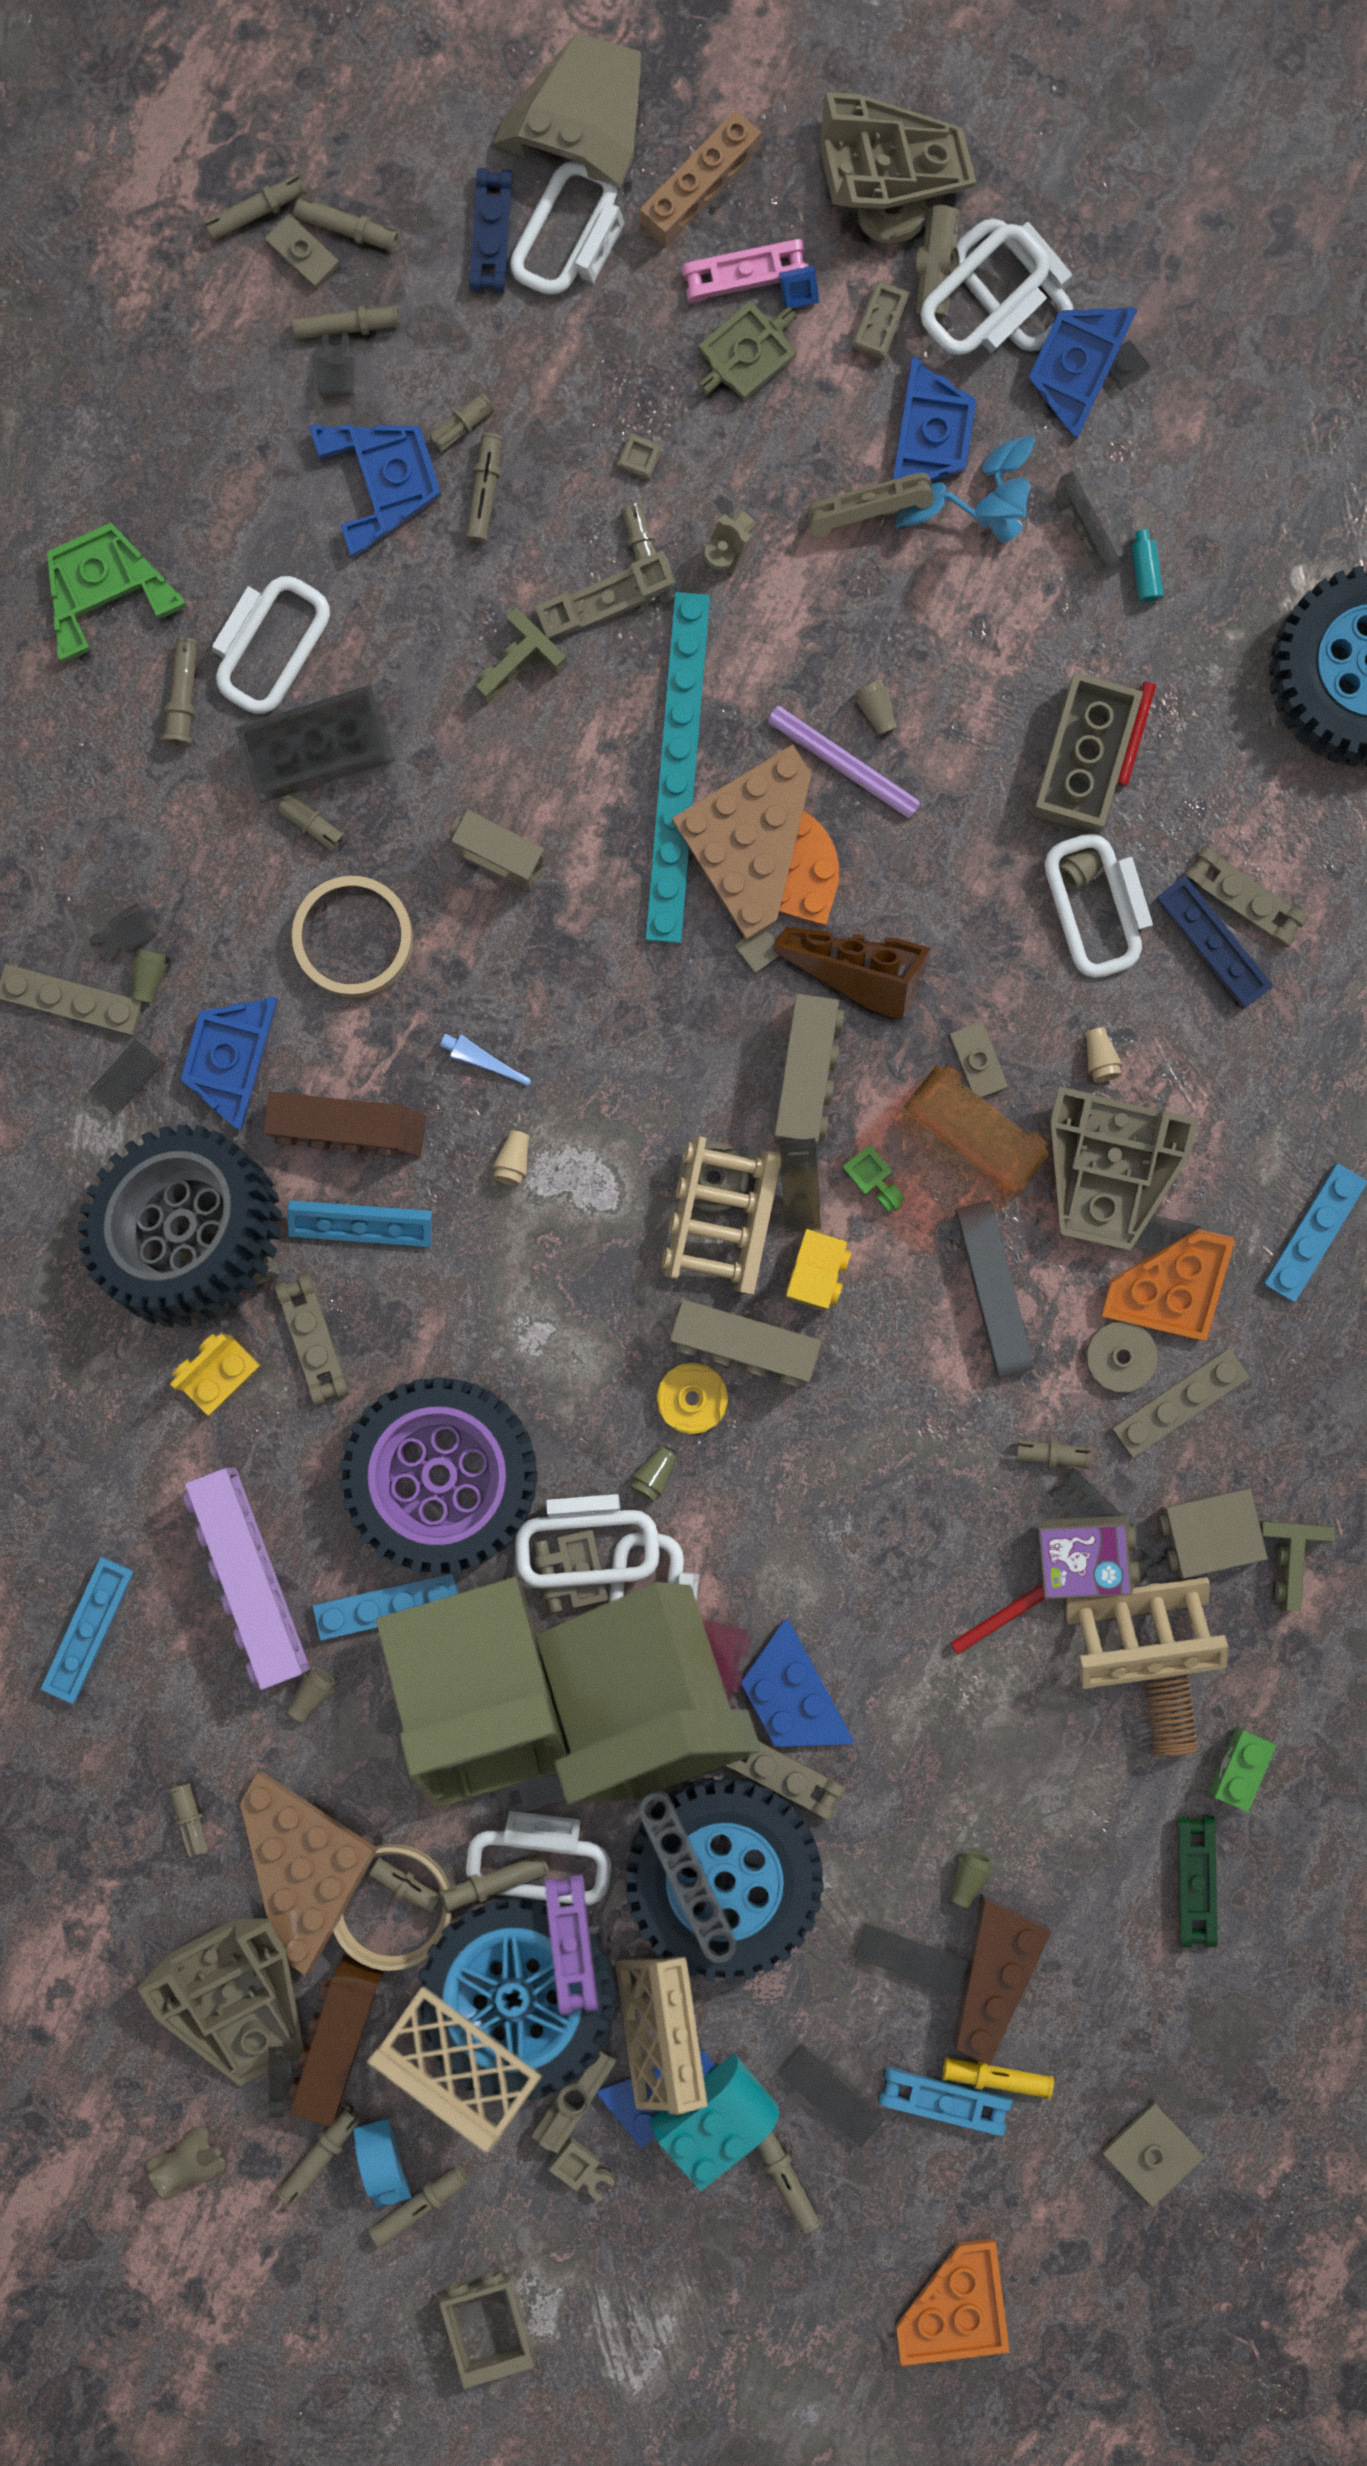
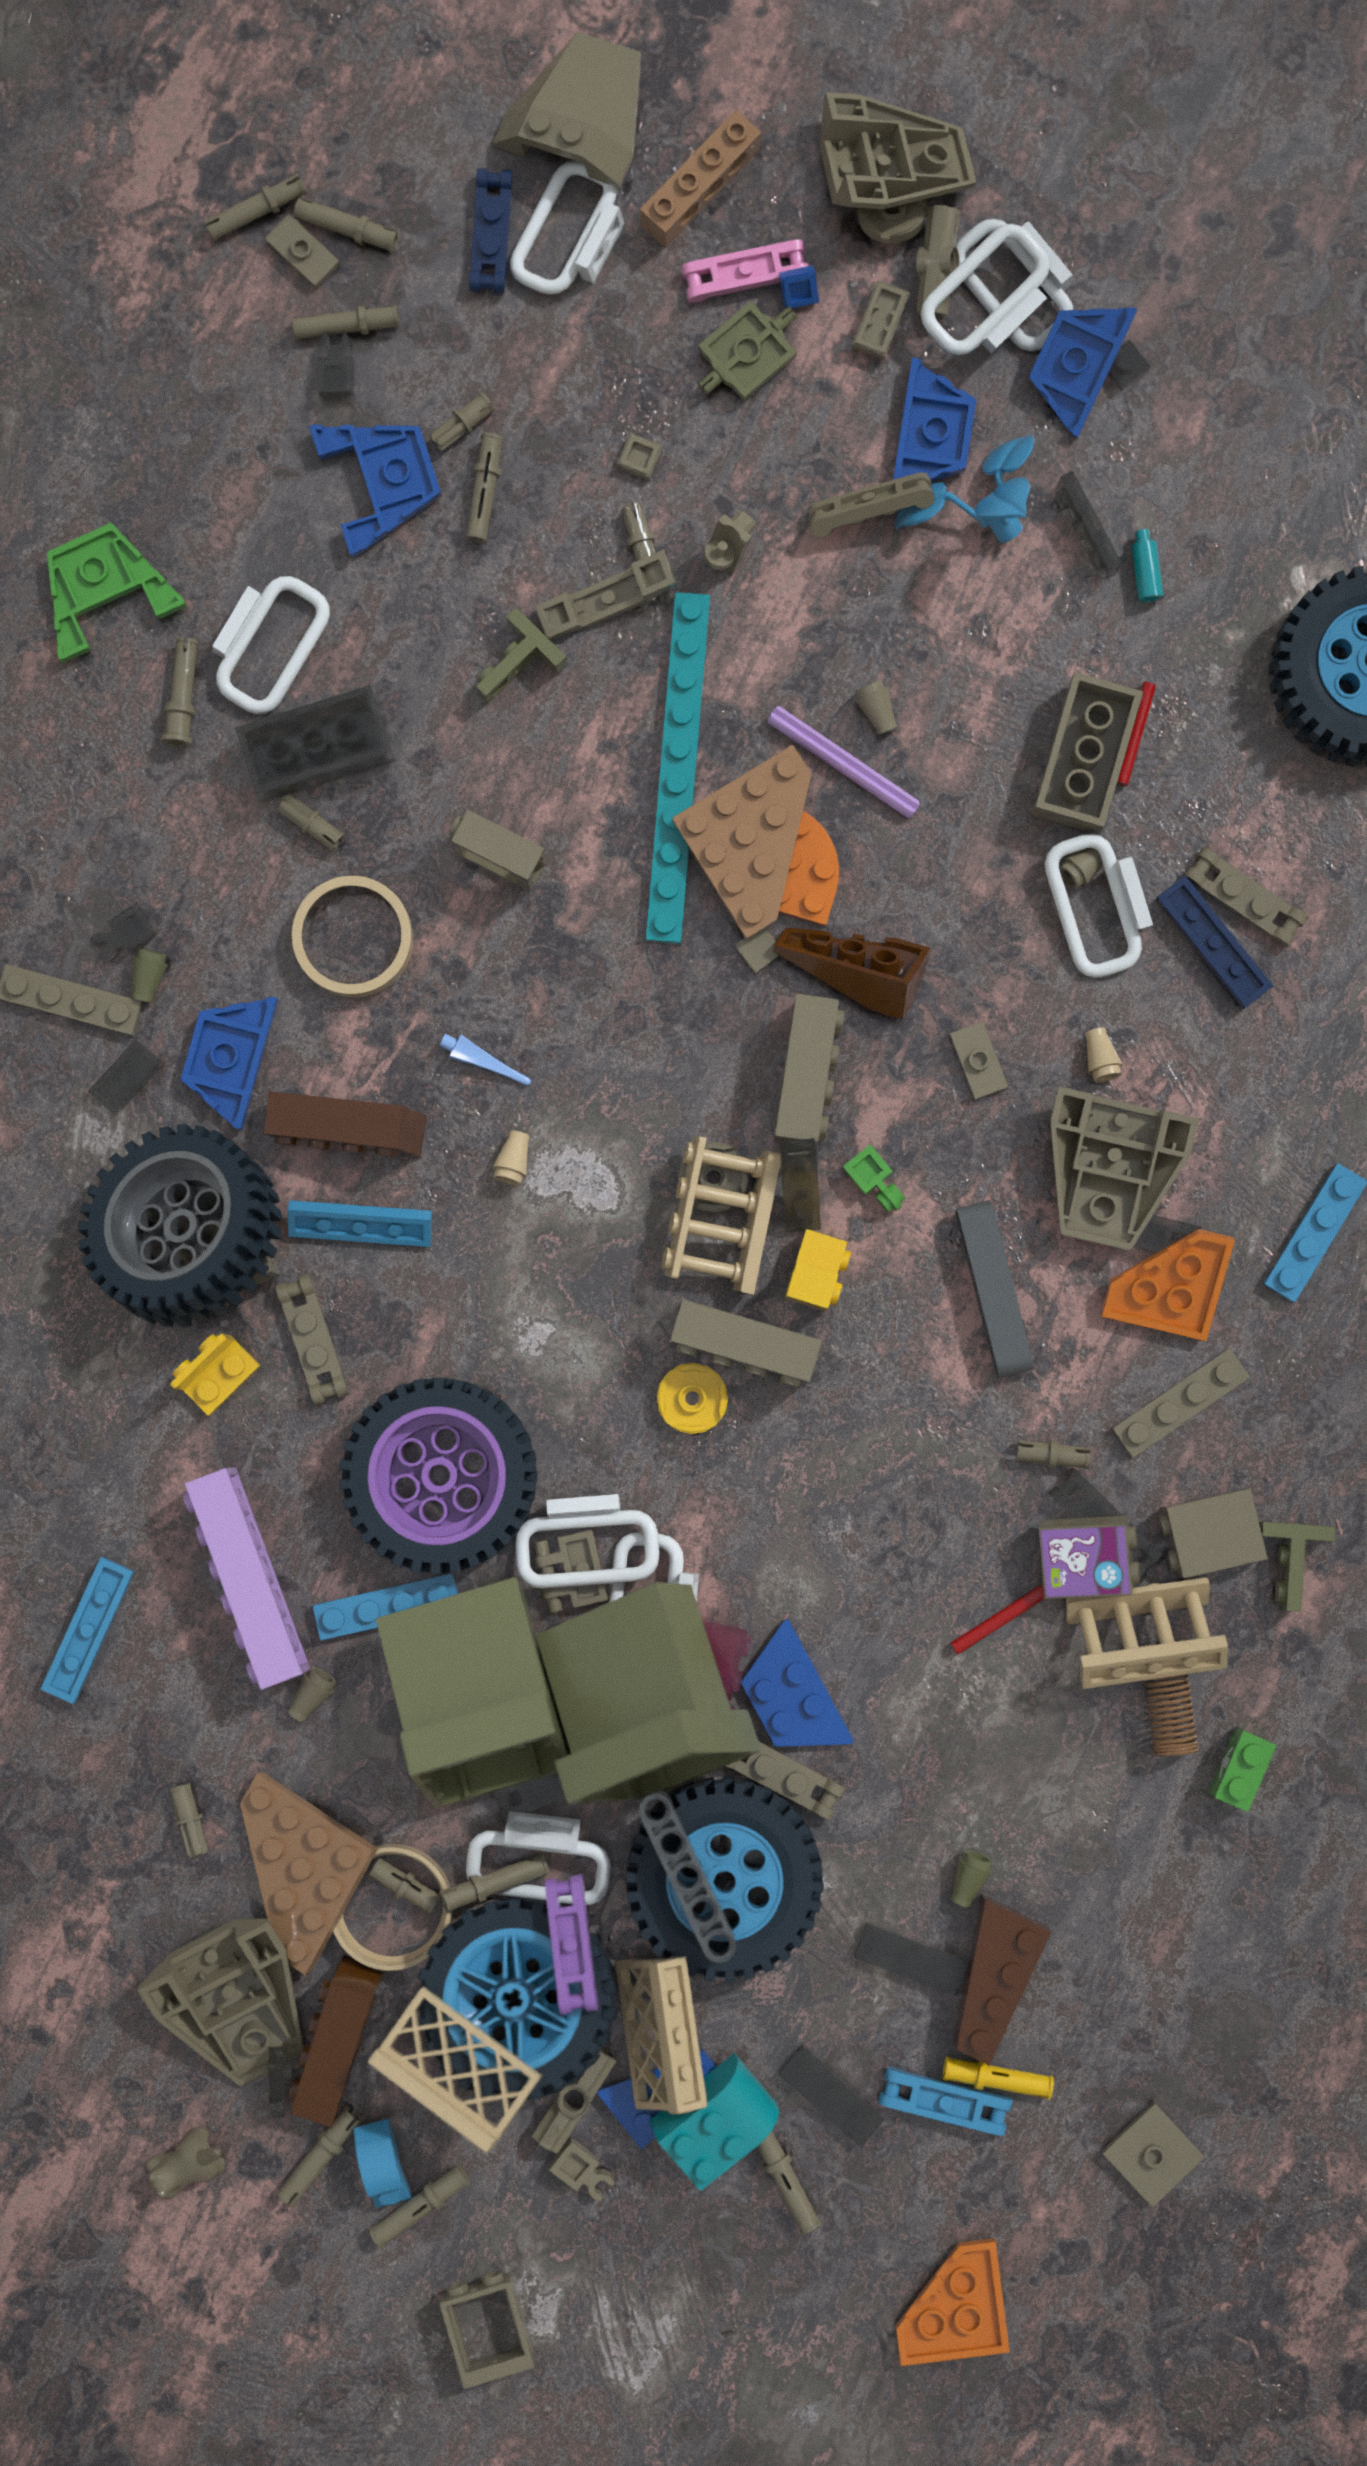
olive cone [630,1446,678,1502] -> none
clear orange windscreen [897,1064,1049,1203] -> none
dark tan plate [1086,1322,1158,1392] -> none
dark green plate [1176,1816,1218,1948] -> none

